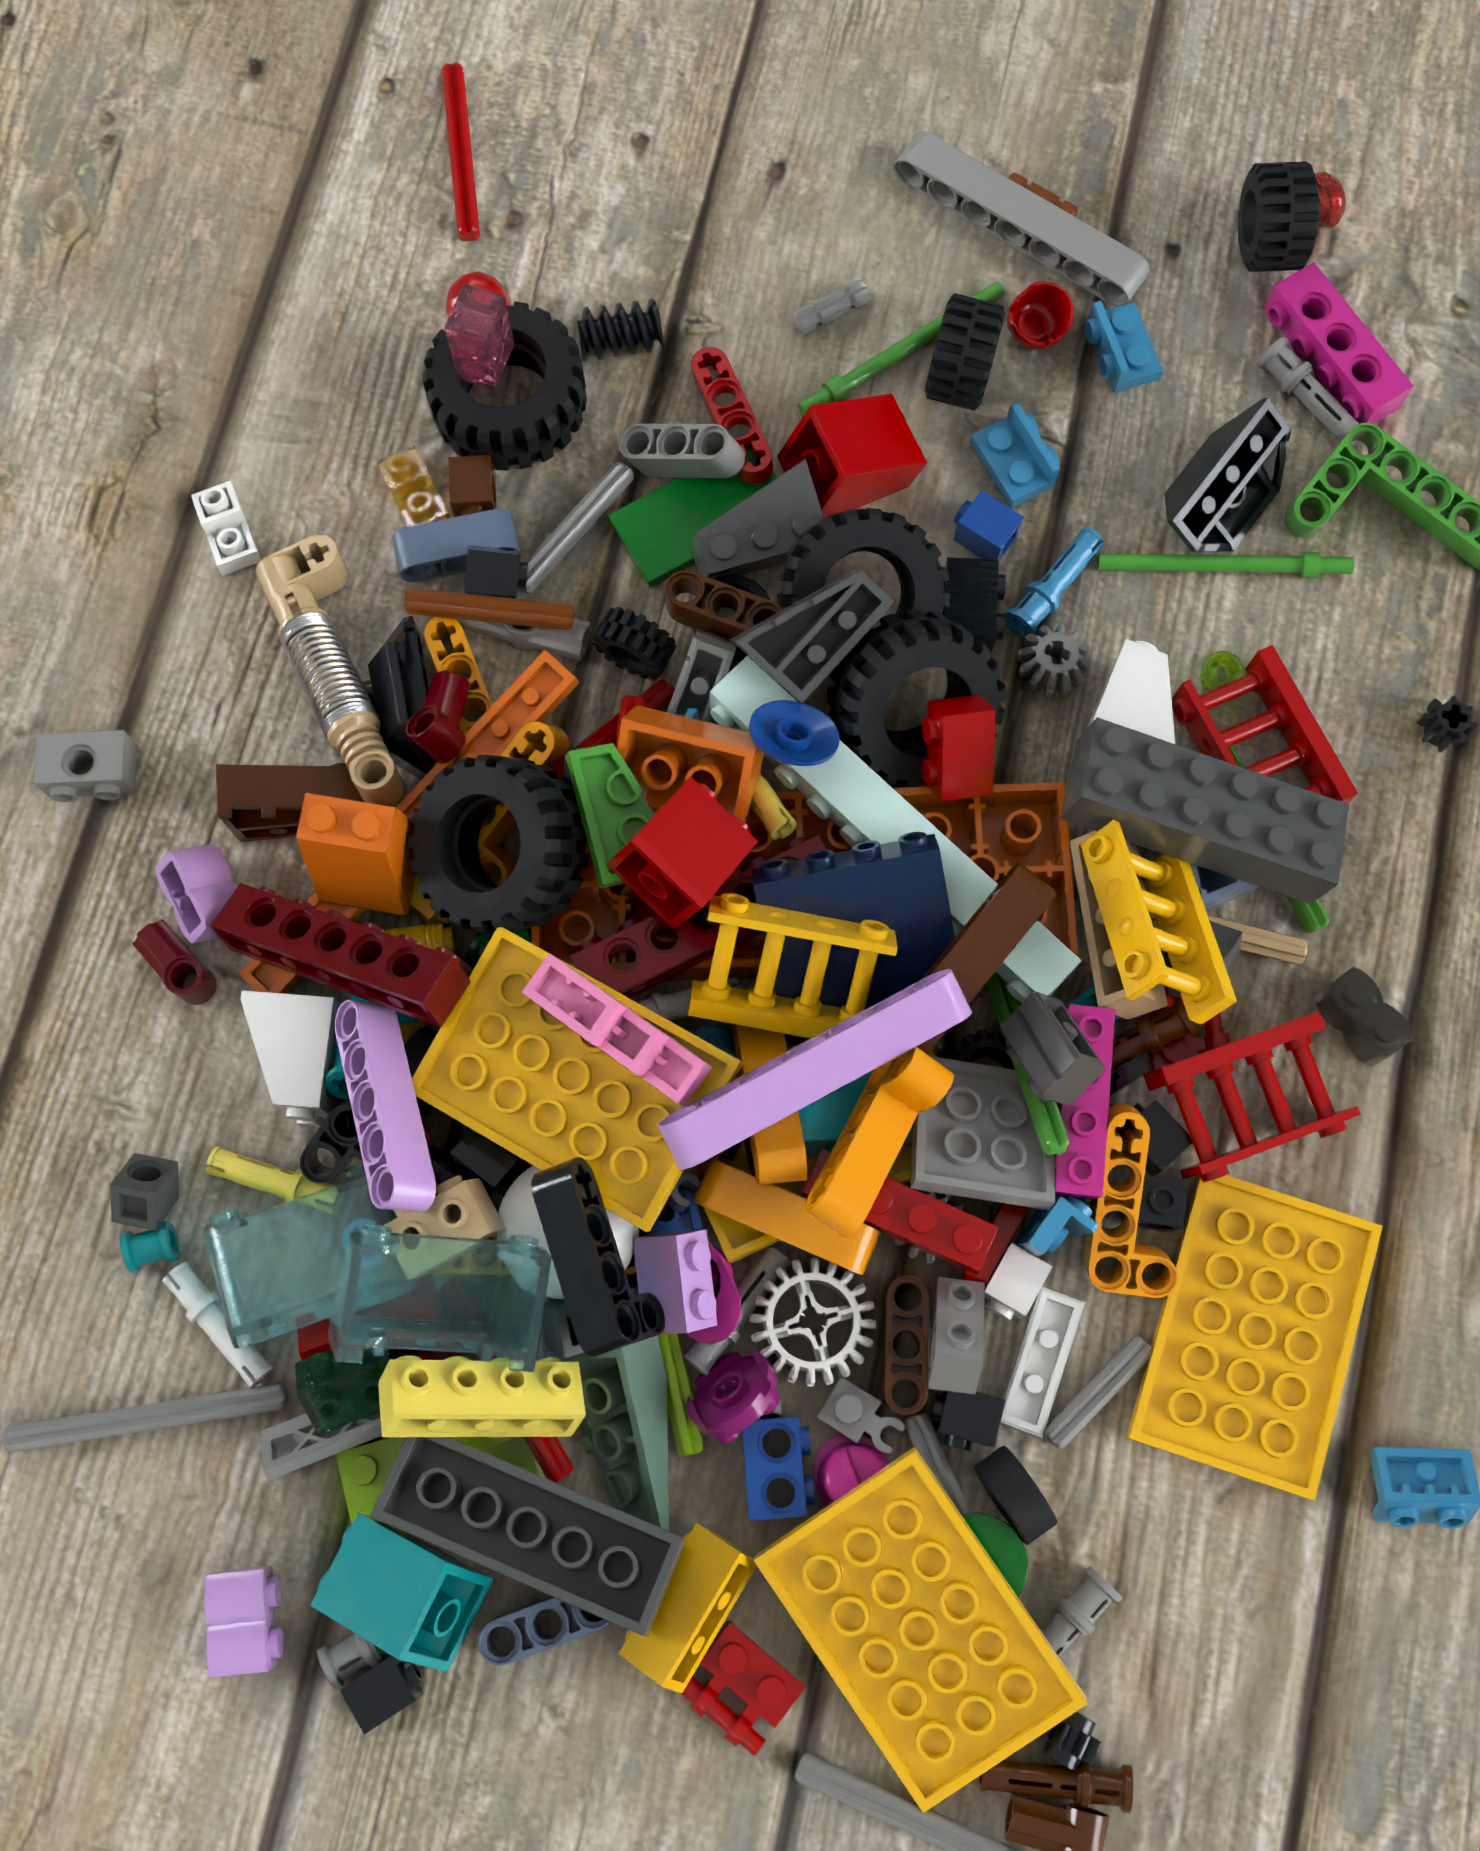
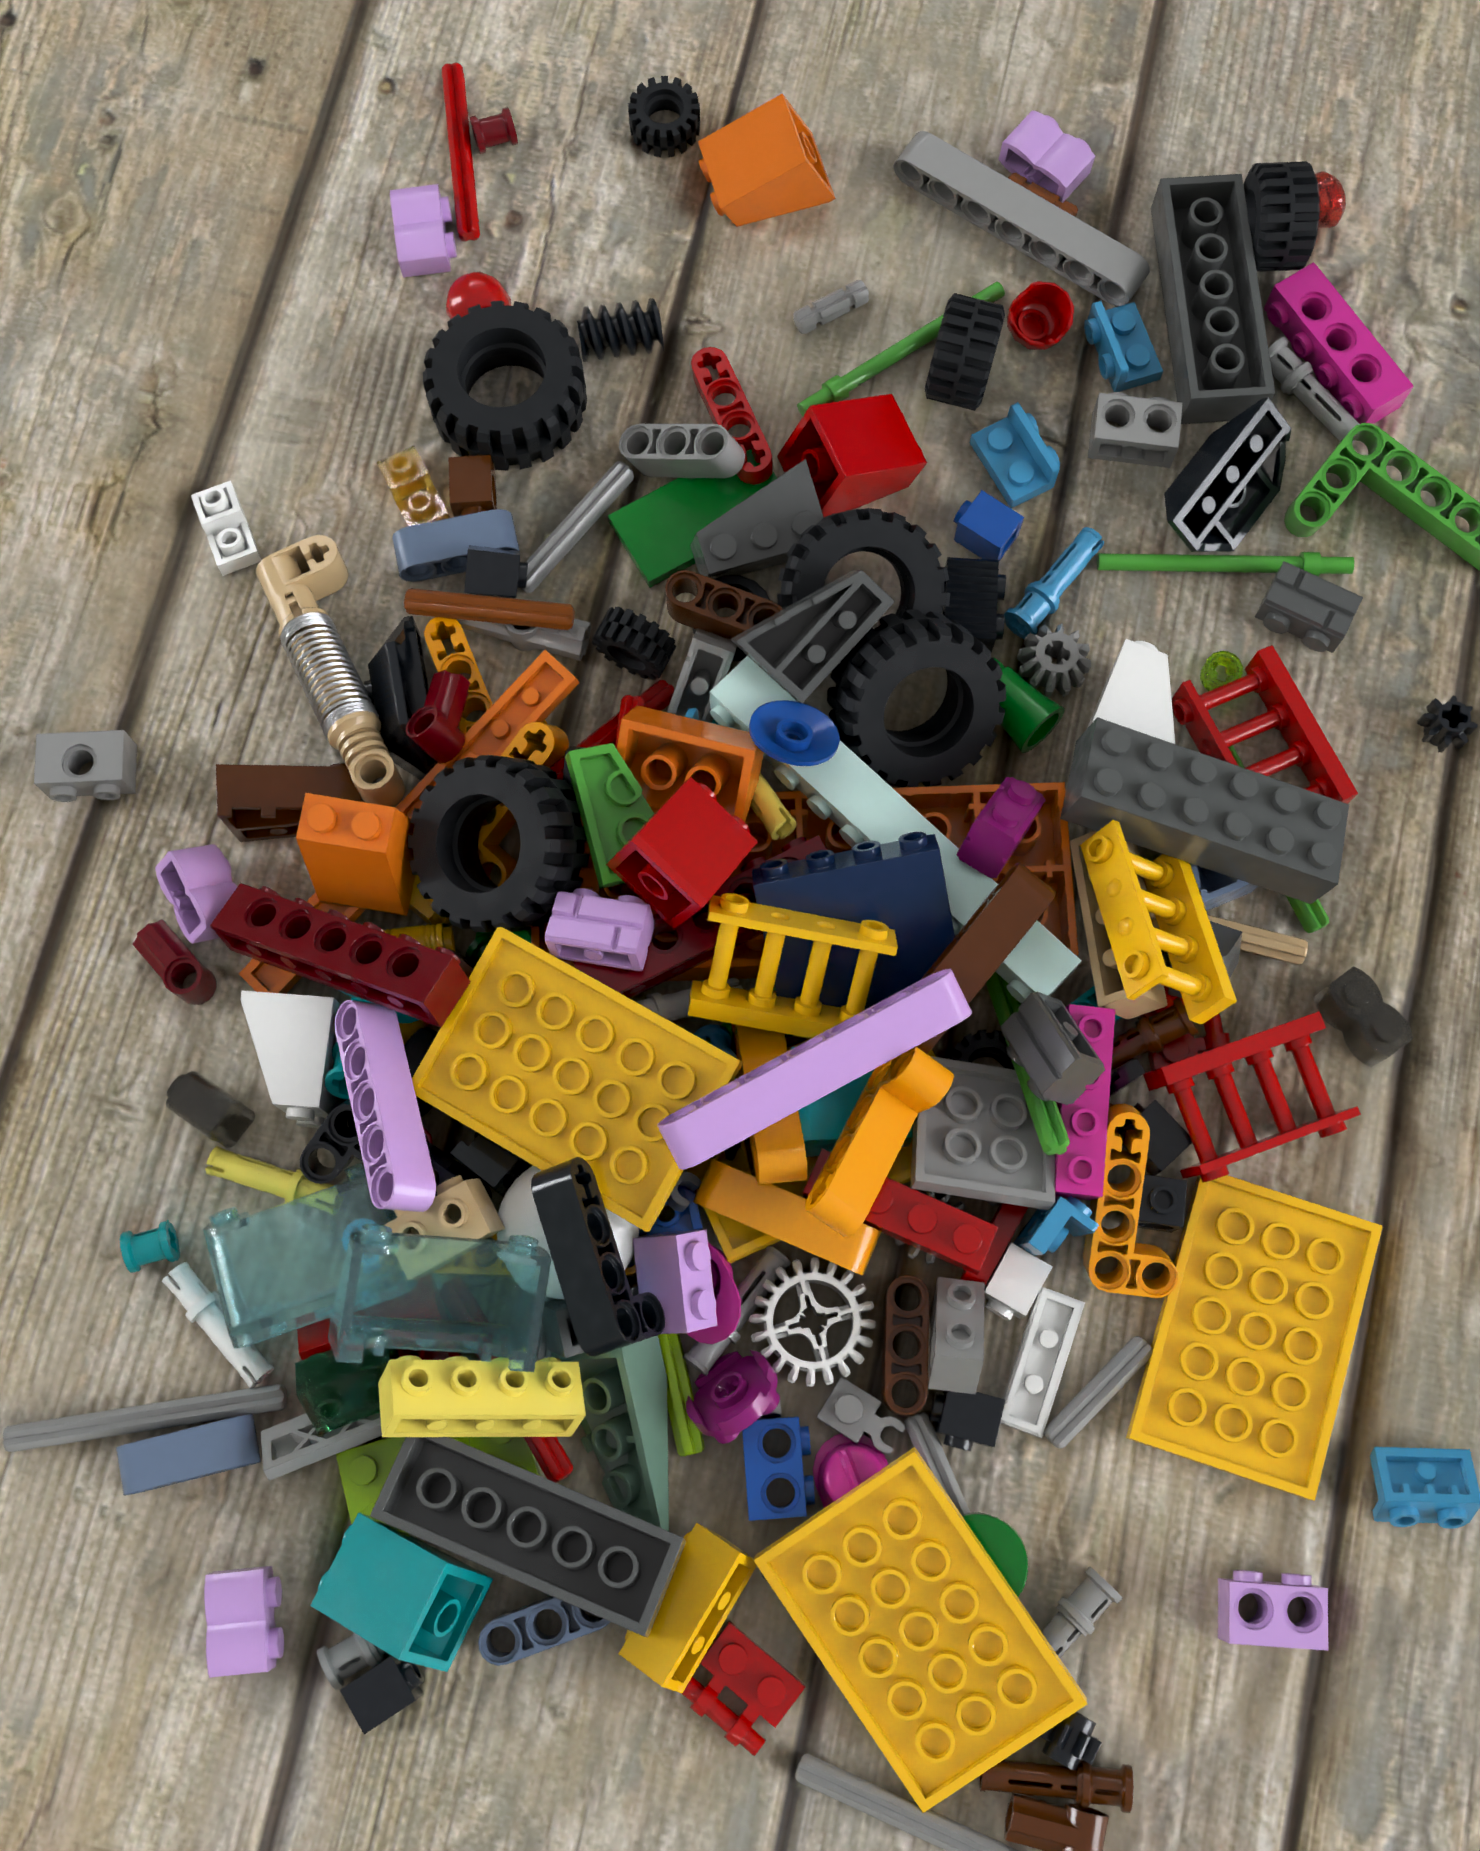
dark grey brick [110,1153,179,1231] -> none
clear pink brick [444,284,515,387] -> none
bright pink slope [522,953,713,1107] -> none
red brick [921,695,996,802] -> none
black tyre [974,1446,1058,1545] -> none
none -> sand blue beam [116,1414,261,1496]
none -> clear smoke brick [166,1071,255,1148]
none -> lavender brick [390,184,457,278]
none -> dark red bush [469,107,518,154]
none -> lavender brick [545,888,655,972]
none -> black tyre [628,76,700,157]
none -> orange slope [698,93,836,227]
none -> magenta brick [956,777,1046,878]
none -> green plant [993,657,1065,753]
none -> lavender brick [998,110,1095,203]
none -> light grey brick [1088,392,1183,468]
none -> dark grey brick [1151,174,1275,424]
none -> lavender brick [1218,1570,1328,1651]
none -> dark grey brick [1255,561,1363,653]

